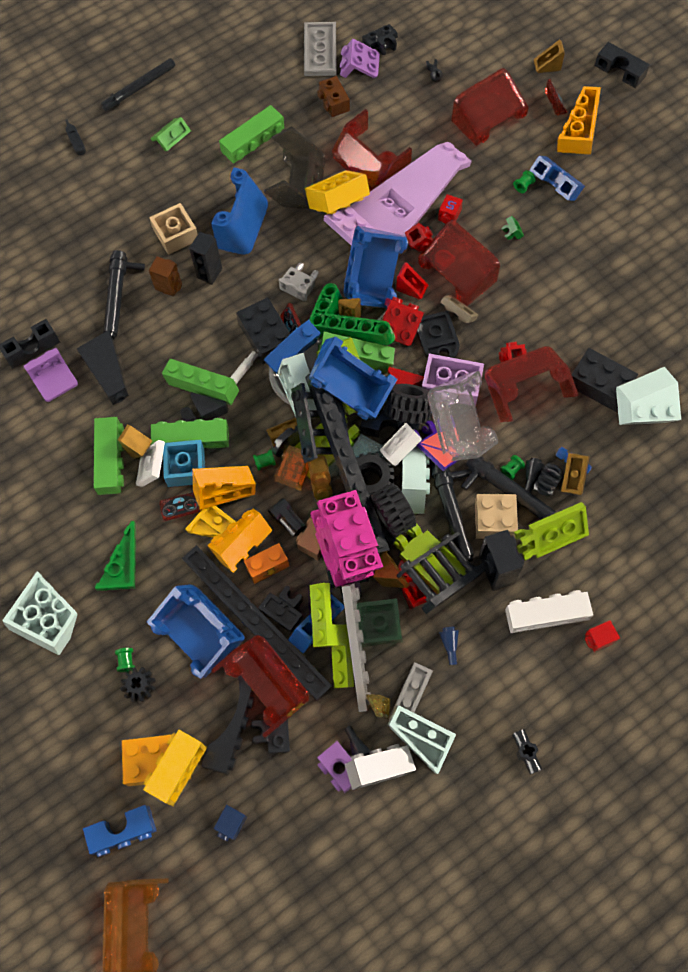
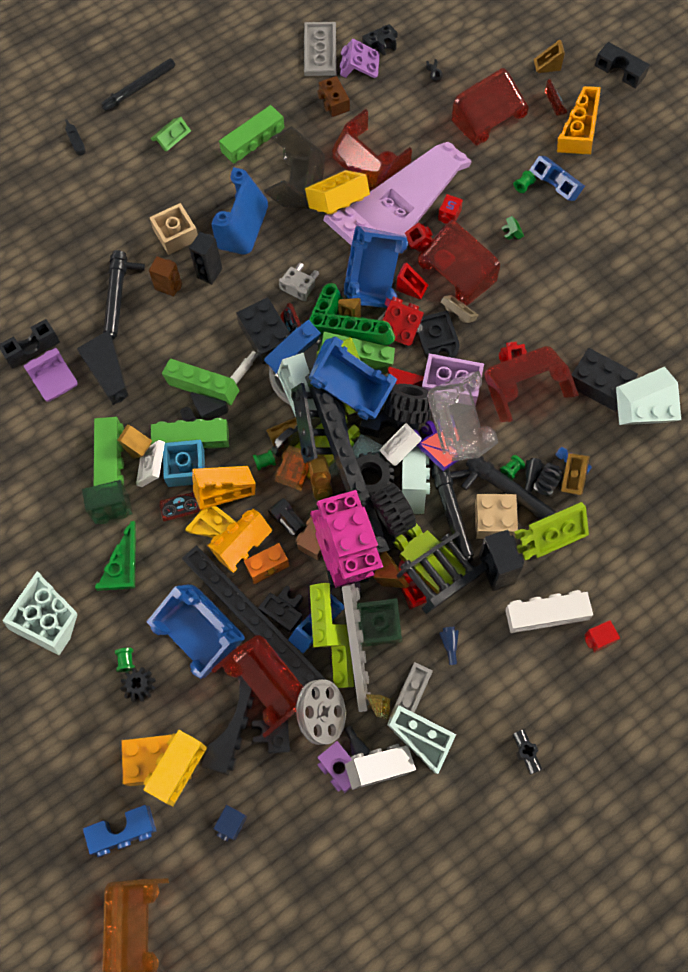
none -> clear green brick [82,480,133,524]
none -> light grey wedge [296,680,346,745]

